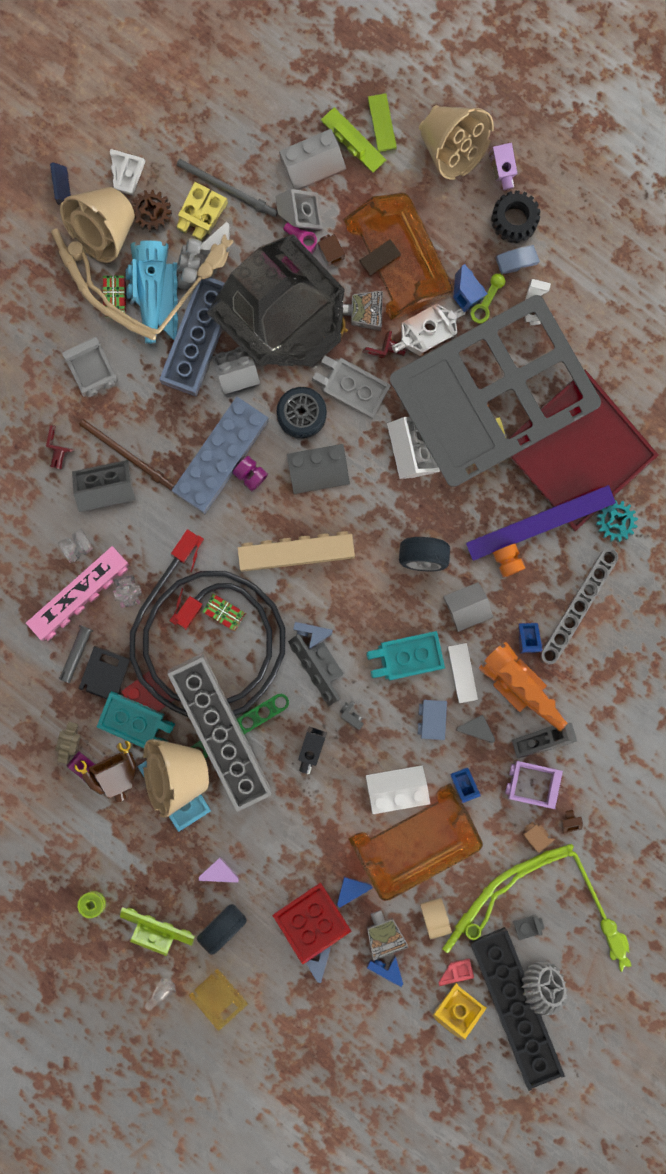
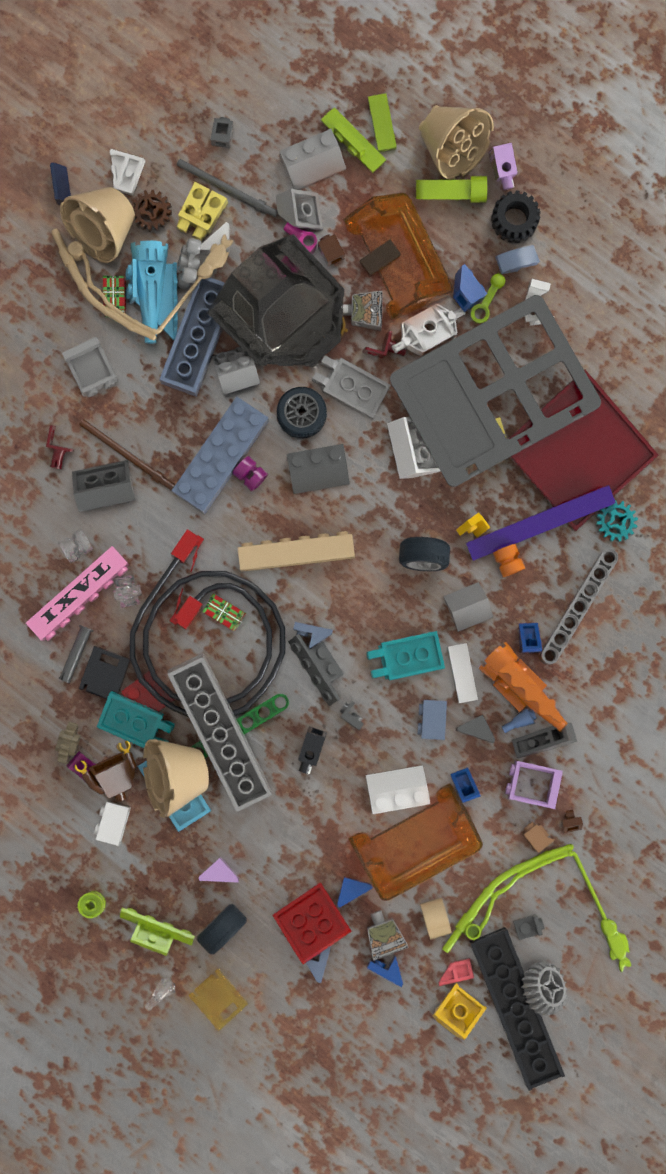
none -> white brick [94,801,131,846]
none -> dark grey brick [211,117,234,149]
none -> lime beam [416,176,487,203]
none -> yellow bracket [456,513,490,538]
none -> medium blue cone [502,707,537,733]

